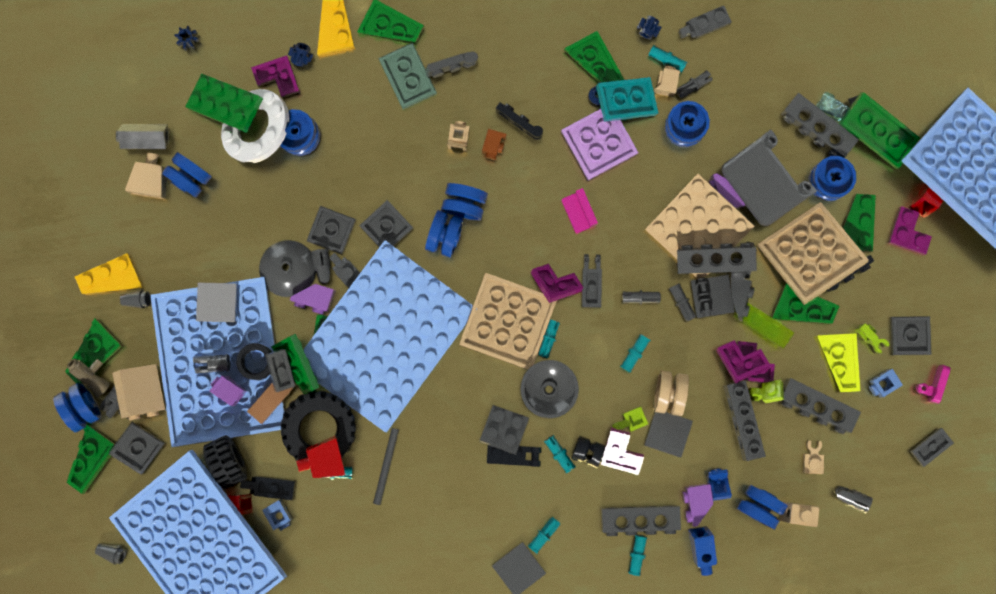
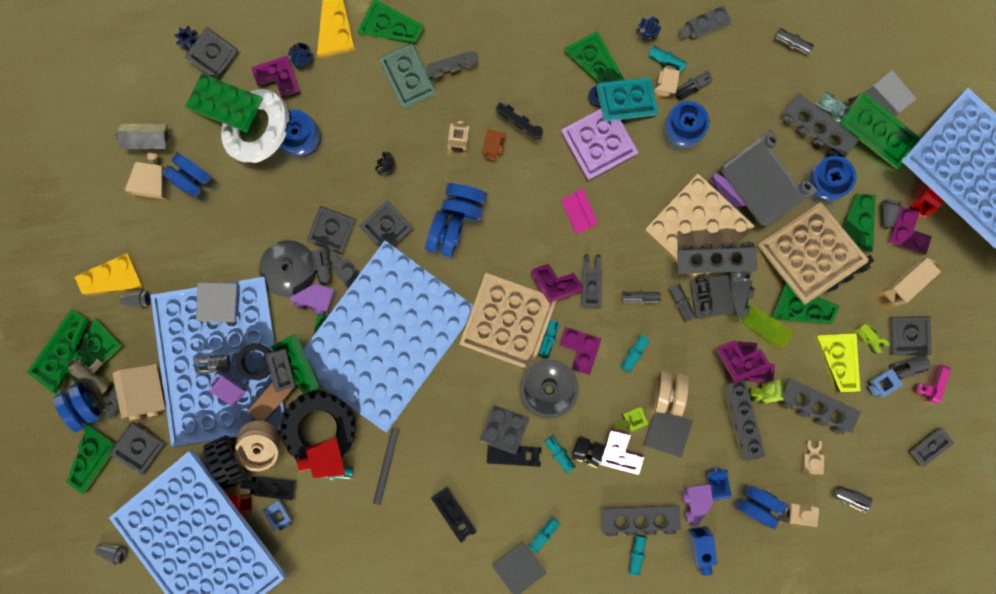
none -> green wing [27,309,89,394]
none -> dark grey tile [184,26,238,79]
none -> tan wheel [235,420,280,471]
none -> black plate [375,151,395,174]
none -> black plate [431,487,477,543]
none -> magenta plate [559,327,602,375]
none -> dark grey pin [775,27,814,55]
none -> light grey tile [864,70,917,117]
none -> dark grey cone [883,199,902,227]
none -> tan brick [883,257,941,306]
none -> dark grey hinge [891,354,931,380]

